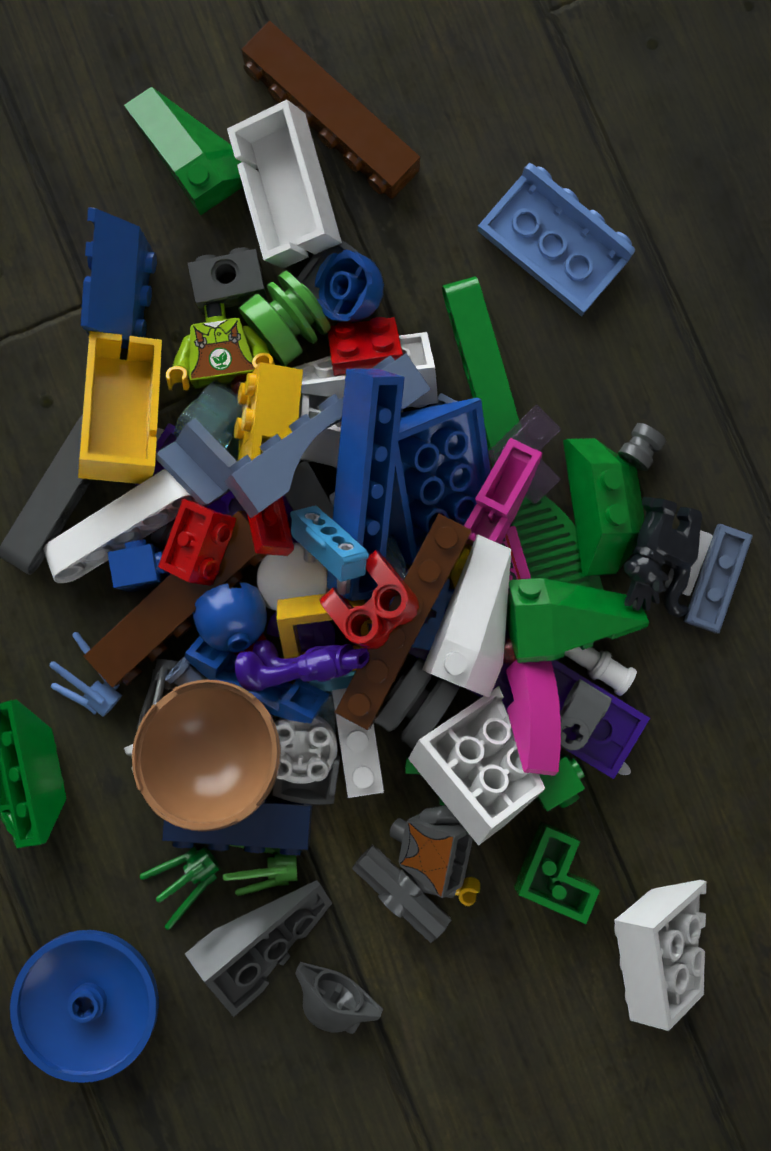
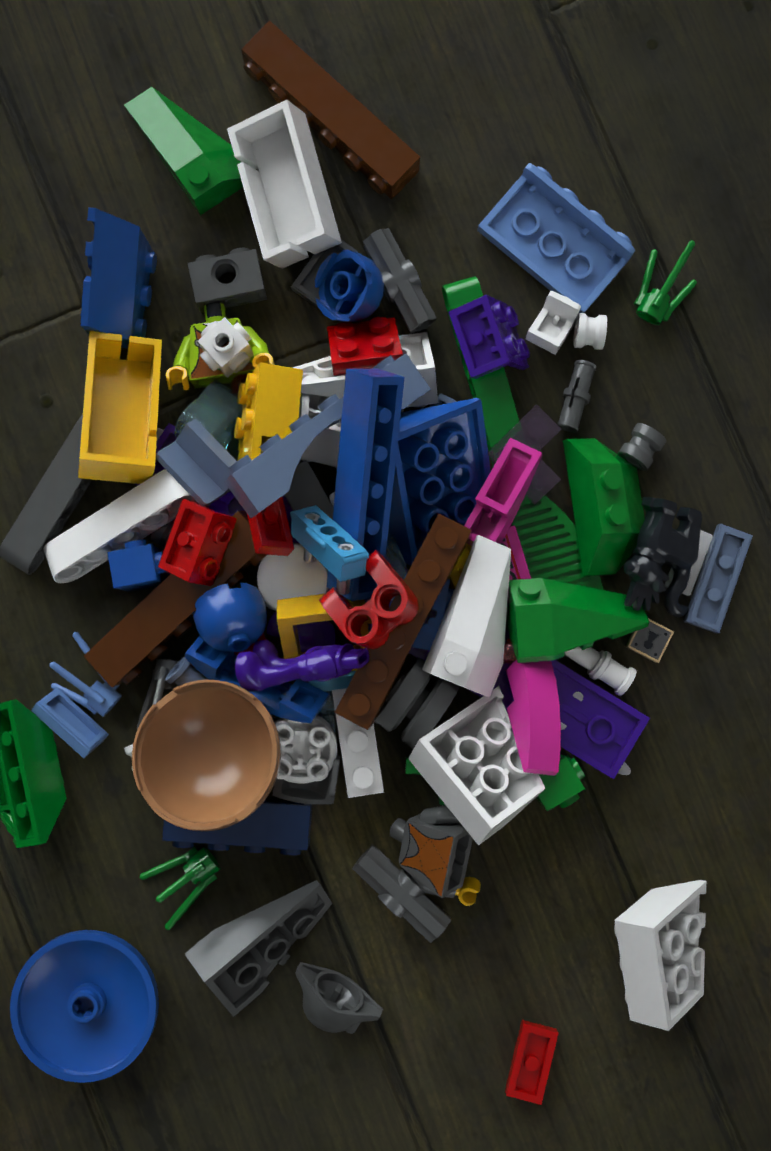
bright green plant [223,845,297,896] -> none
bright green wheel [238,271,331,367] -> none
green brick [514,821,600,924] -> none
dark grey piece [560,679,612,750] -> none
none -> medium blue tile [31,688,109,758]
none -> white brick [198,317,254,378]
none -> dark grey piece [363,228,437,334]
none -> dark purple bracket [449,294,530,379]
none -> red plate [505,1020,559,1105]
none -> white bracket [525,291,581,355]
none -> dark grey pin [556,360,597,433]
none -> white wheel [573,313,607,350]
none -> tile [625,619,674,663]
none -> green plant [634,240,697,325]

